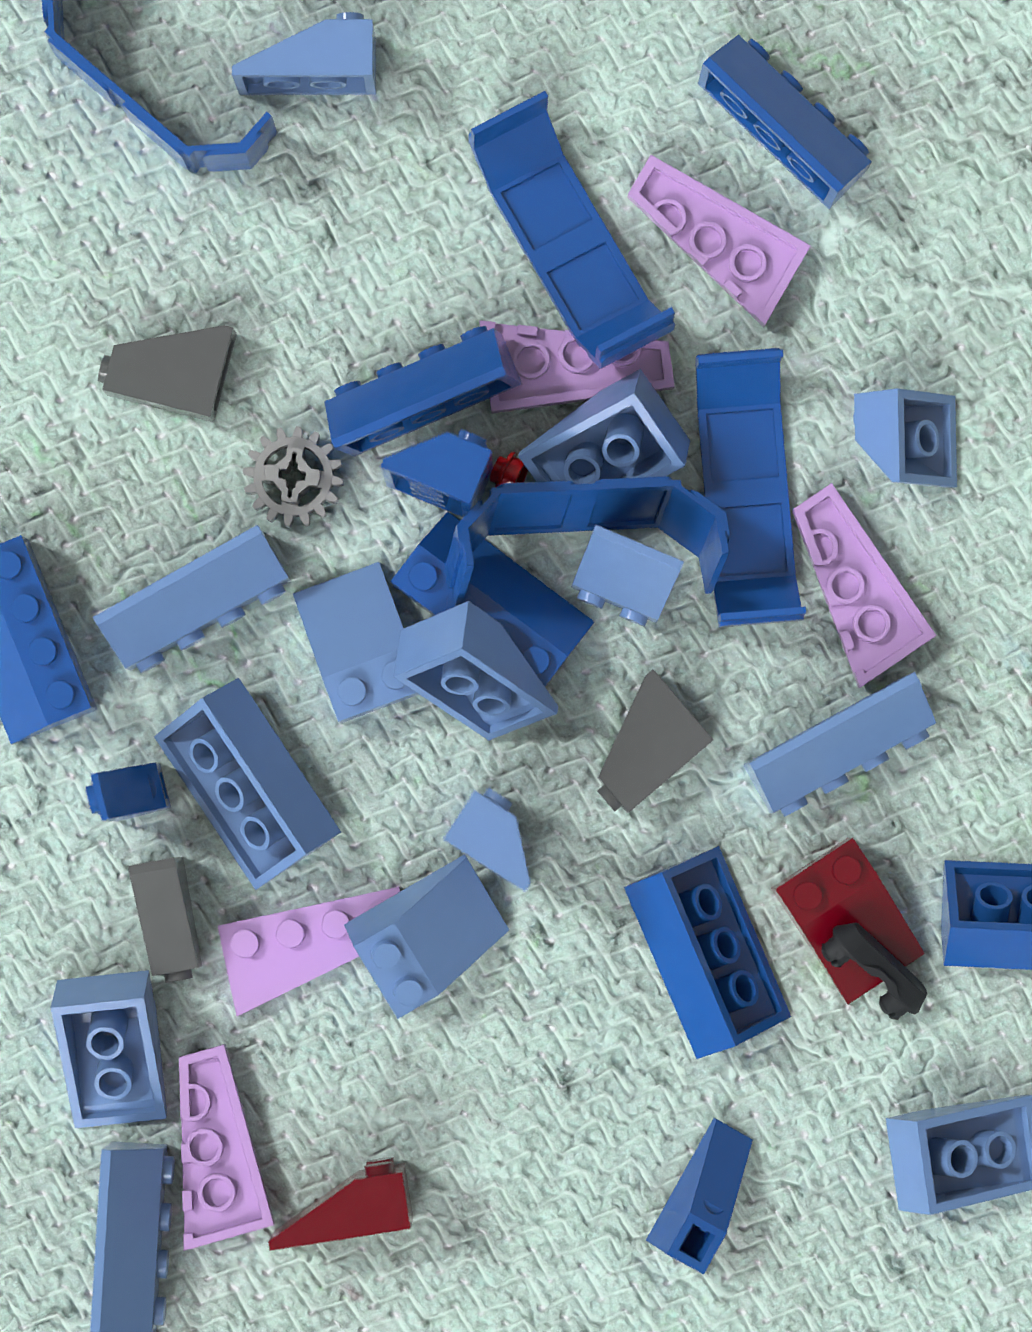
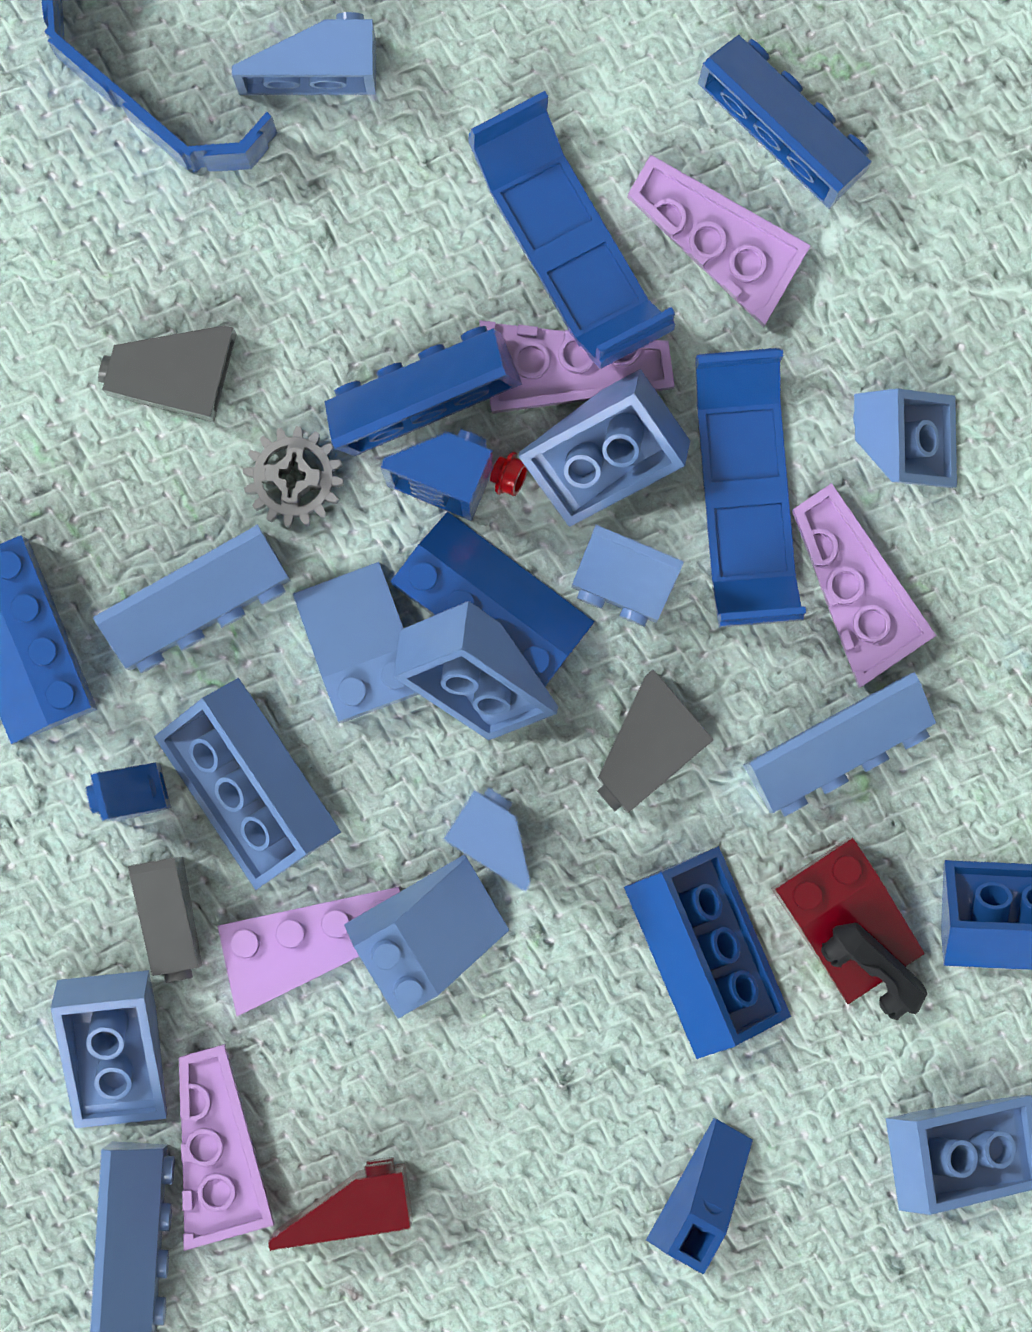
blue windscreen [445,476,730,606] -> none

